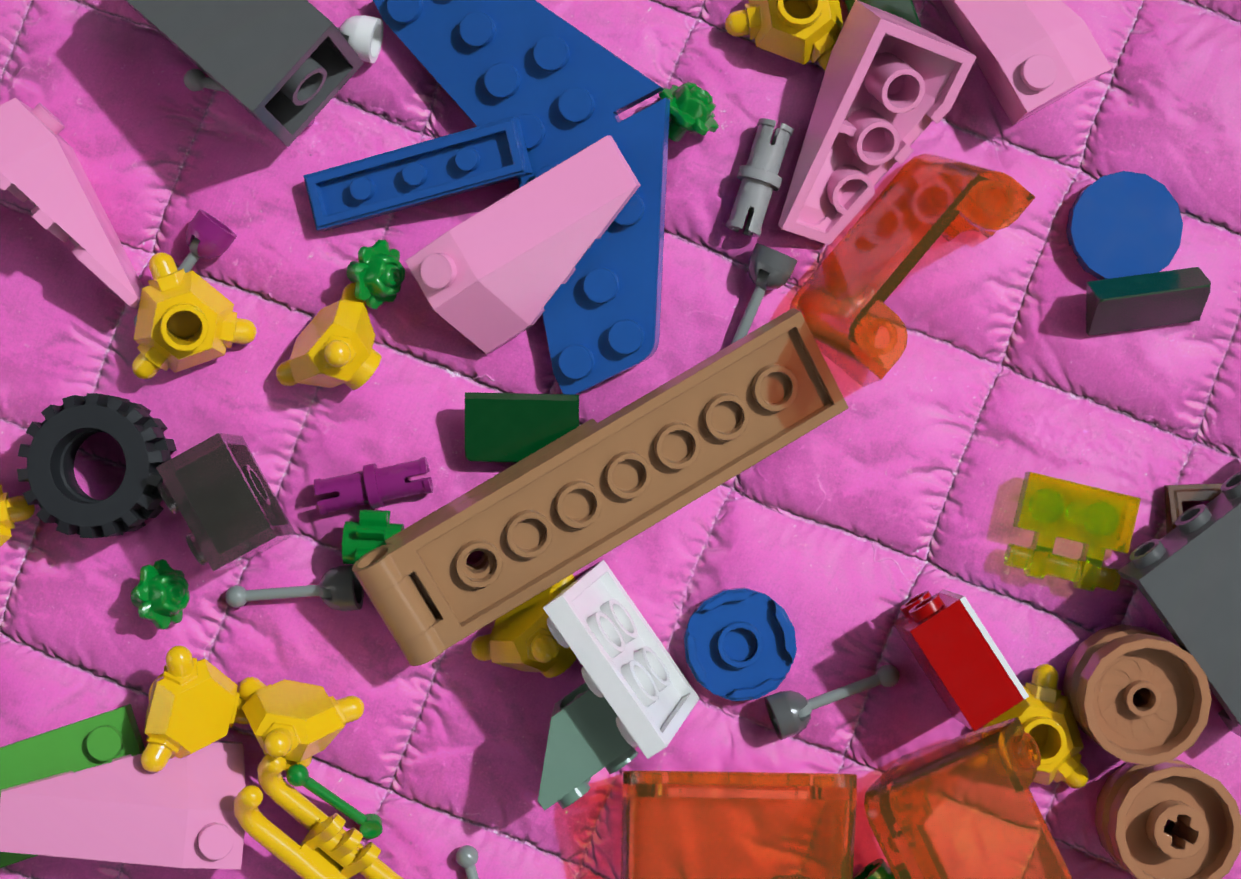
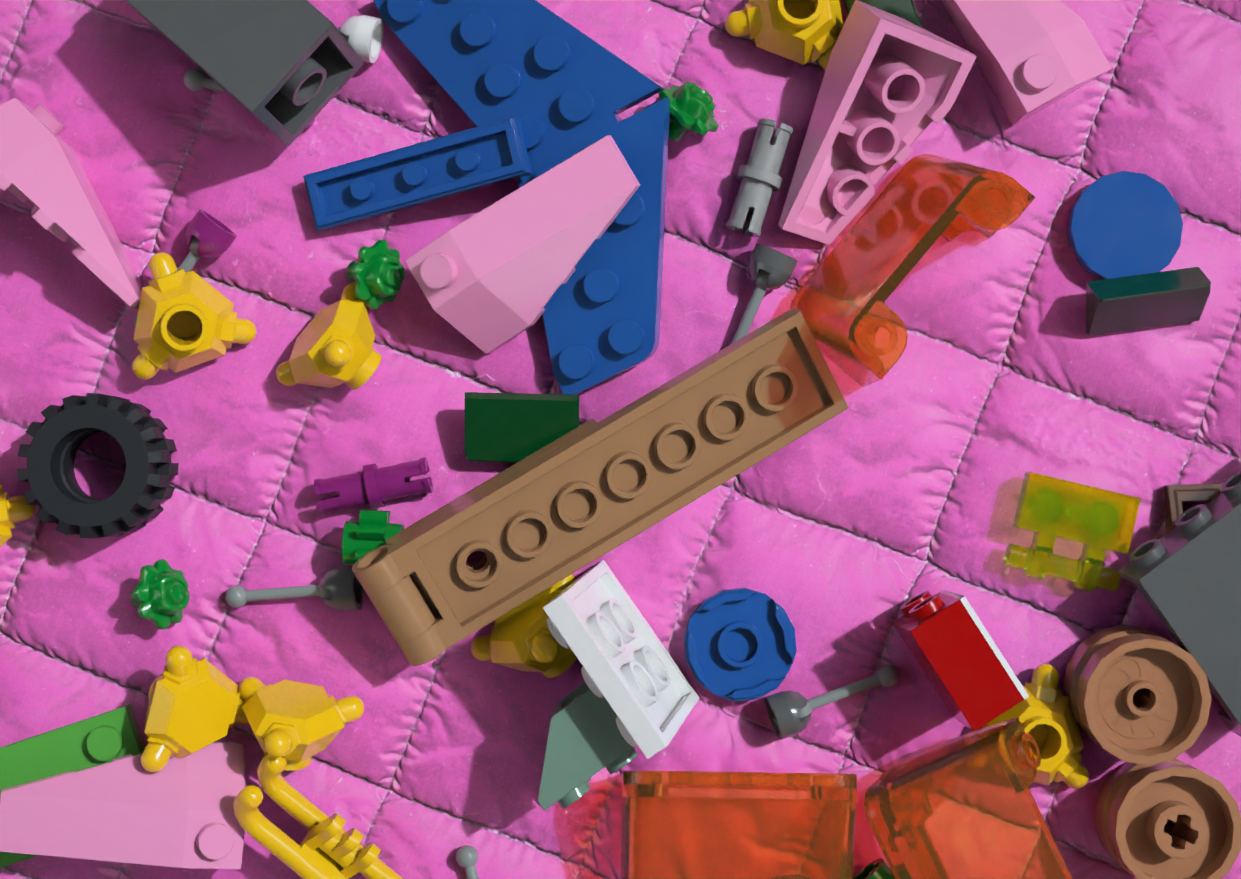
clear smoke brick [156,433,296,571] -> none
green hinge [286,764,383,839] -> none

